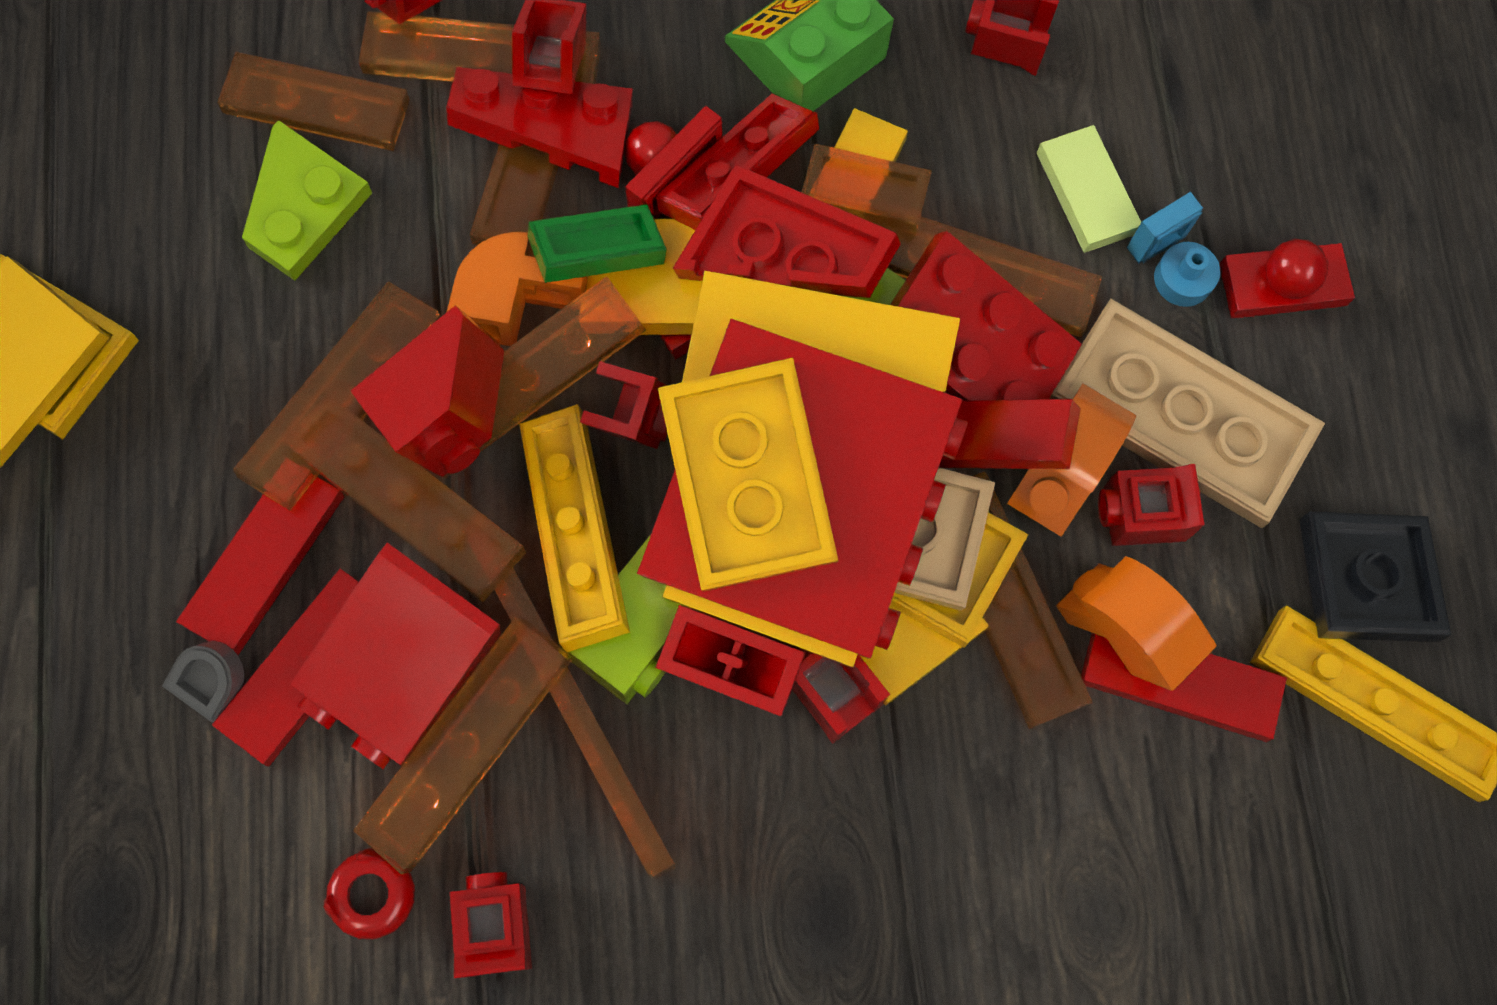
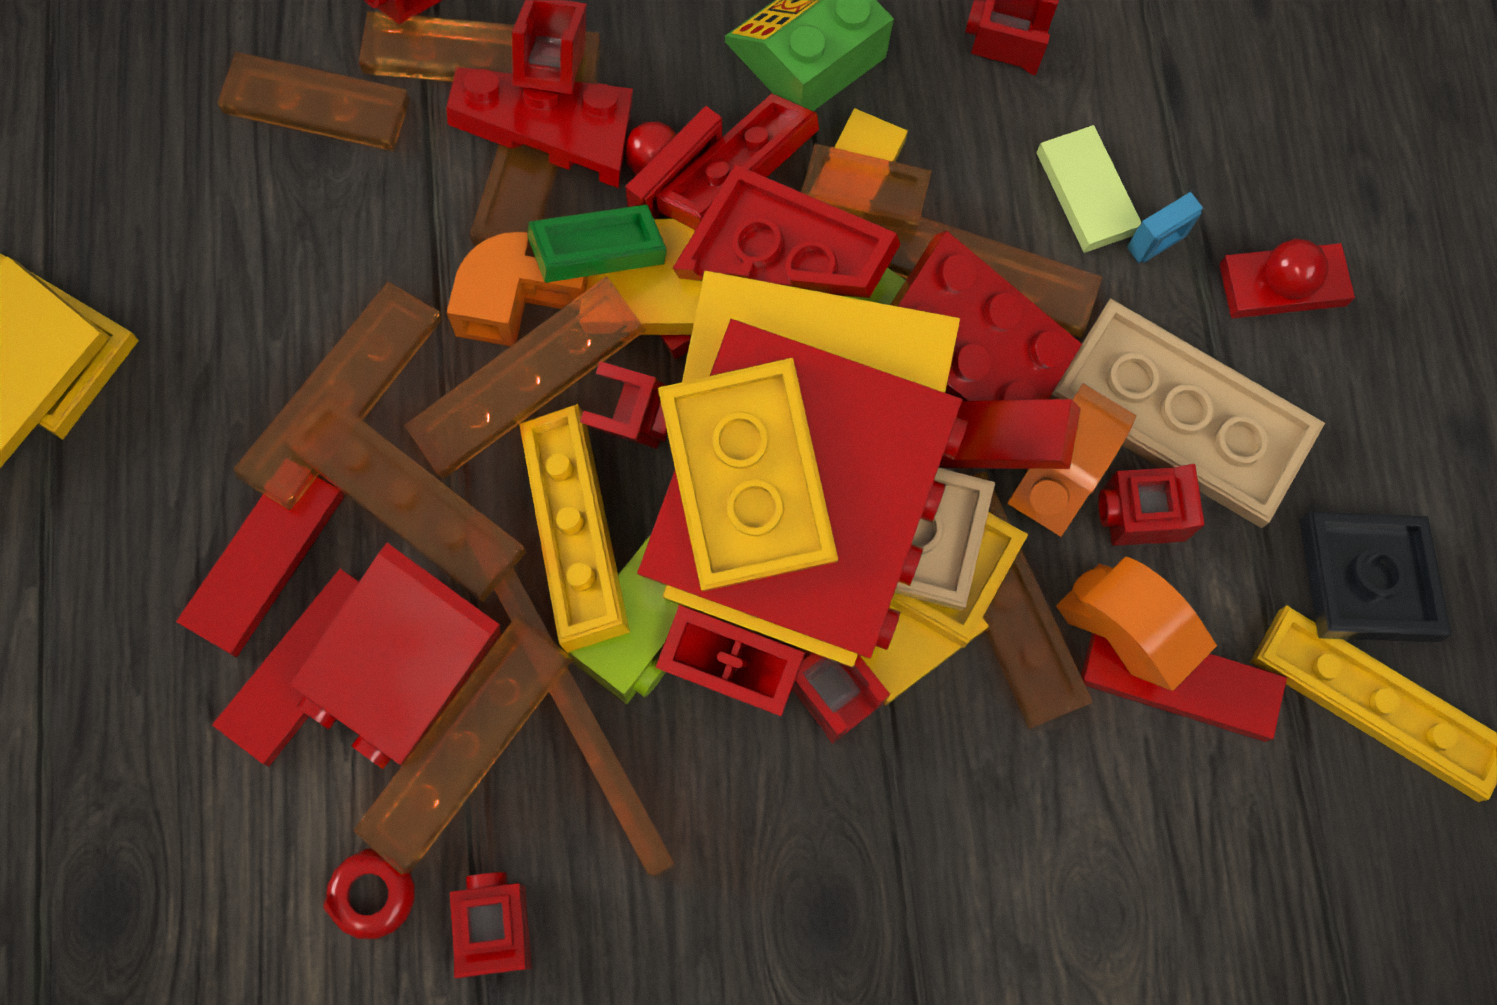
dark grey tile [162,641,244,723] -> none
lime wing [242,120,372,281] -> none
red slope [350,305,505,478] -> none
dark azure tile [1154,242,1220,307] -> none

